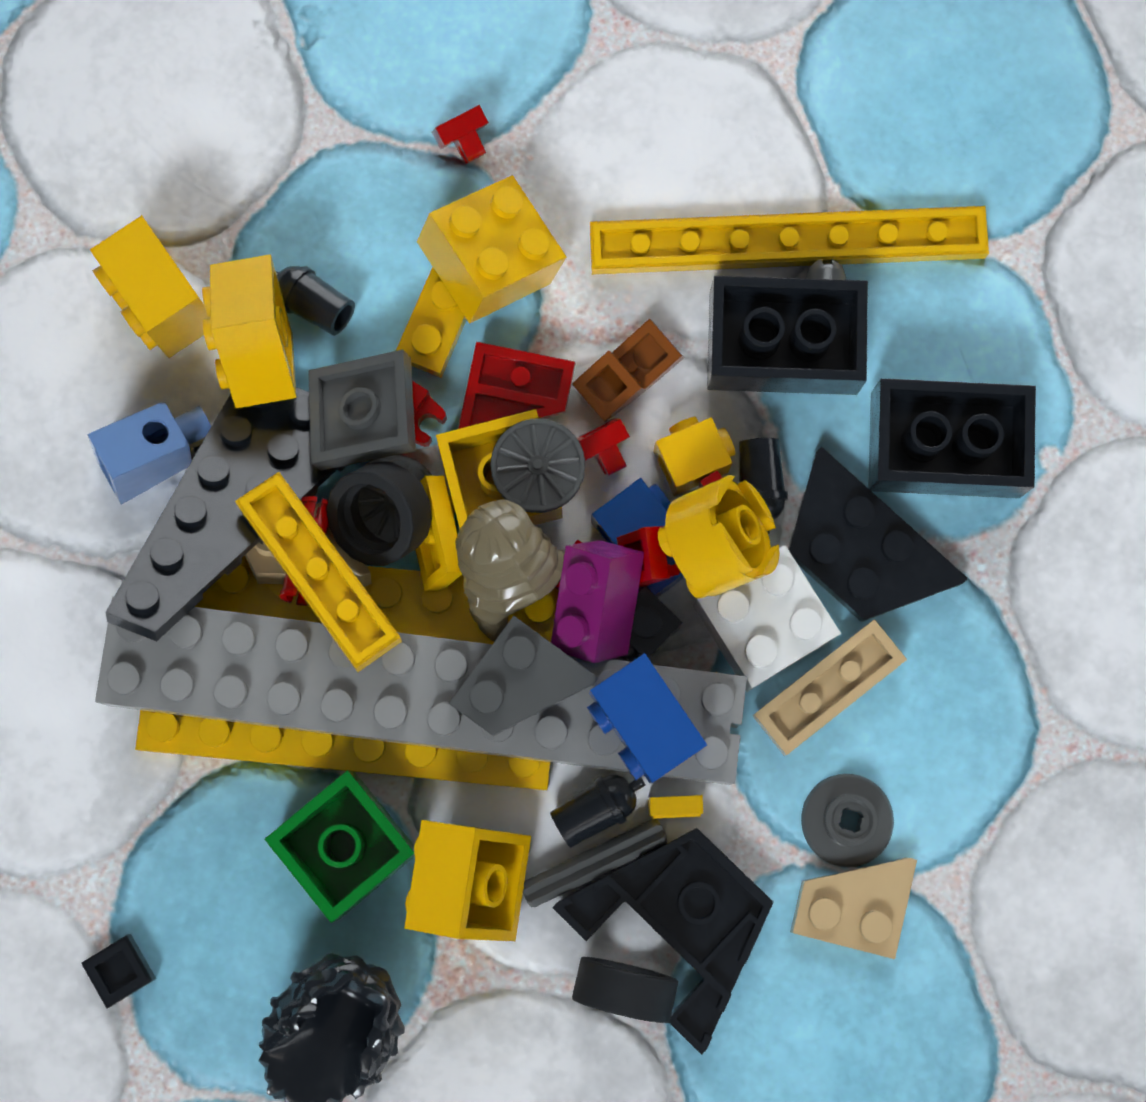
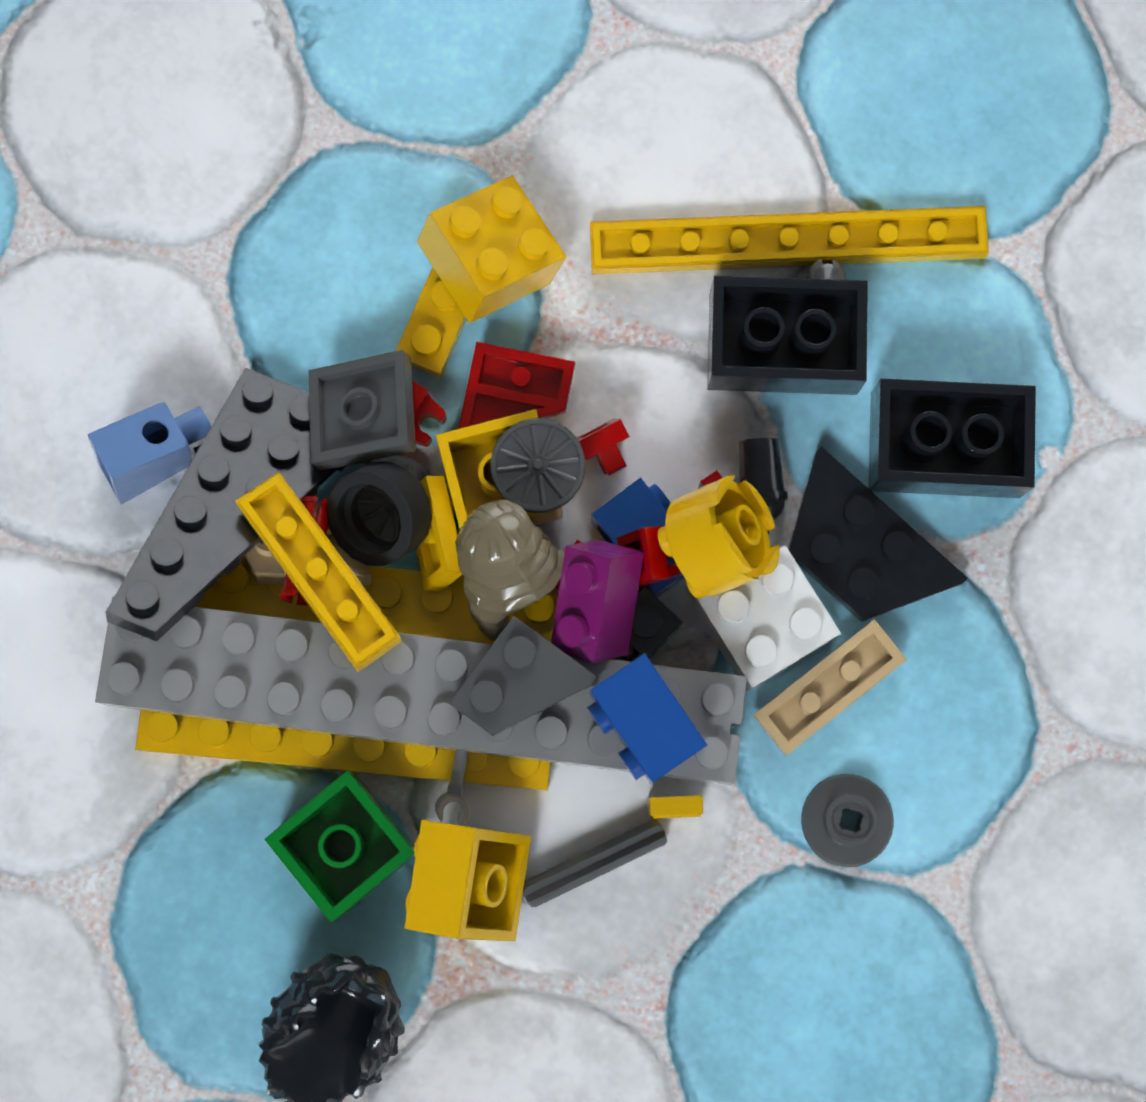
black tile [81,934,156,1009] -> none
yellow brick [90,215,208,358] -> none
yellow brick [202,254,297,408] -> none
black piece [275,266,355,336] -> none
red tile [432,105,489,164] -> none
black piece [550,775,646,848] -> none
black wing [552,828,774,1055] -> none
dark orange slope [572,319,684,422] -> none
black tyre [572,957,678,1023] -> none
yellow brick [653,416,736,496] -> none
tan wing [790,858,917,959] -> none
none -> light grey hand [435,750,469,825]

